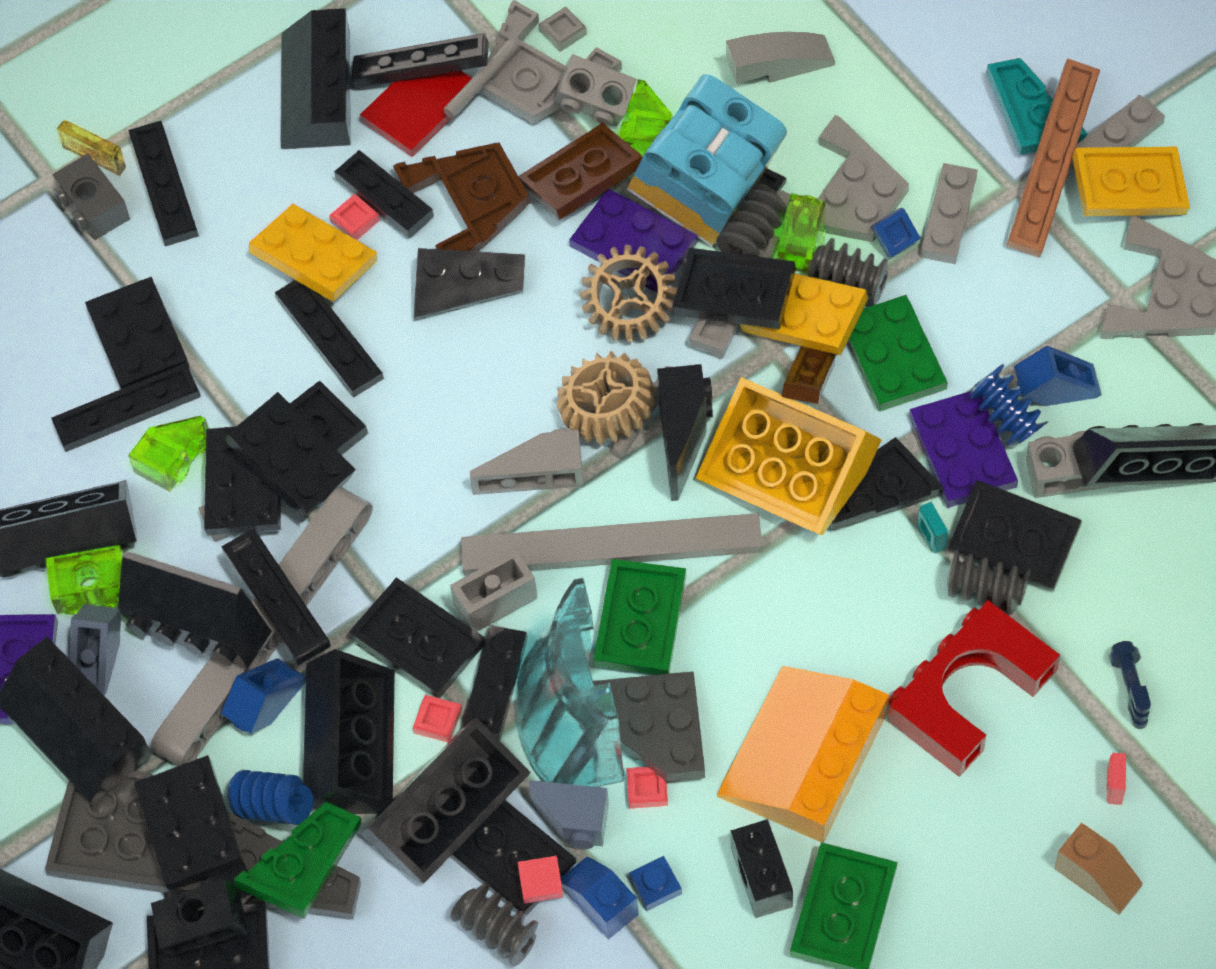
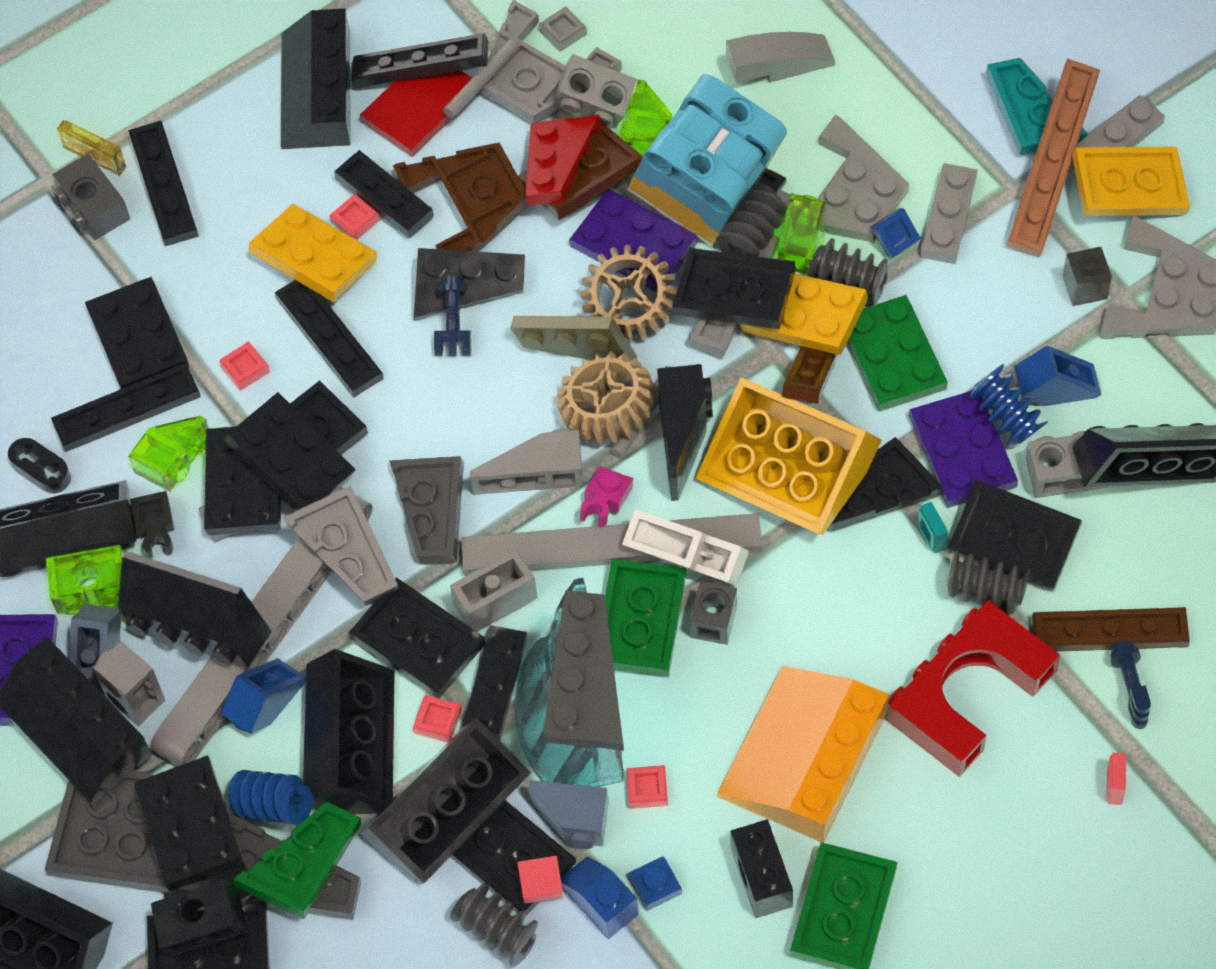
black tile [221,528,331,666] -> none
dark grey plate [579,671,705,782] -> none
medium nougat slope [1054,822,1143,915] -> none
none -> black beam [8,438,71,494]
none -> light grey brick [93,641,166,727]
none -> pearl dark grey plate [130,491,175,558]
none -> coral tile [219,341,270,391]
none -> light grey wing [283,486,399,604]
none -> dark grey wing [389,456,464,564]
none -> dark blue hinge [434,276,472,356]
none -> olive wing [510,316,637,361]
none -> red wing [525,114,602,206]
none -> dark grey wing [543,590,624,751]
none -> dark pink plate [580,466,634,528]
none -> white slope [622,509,749,586]
none -> dark grey brick [690,581,737,645]
none -> reddish brown tile [1032,607,1190,652]
none -> clear smoke brick [1063,246,1112,306]

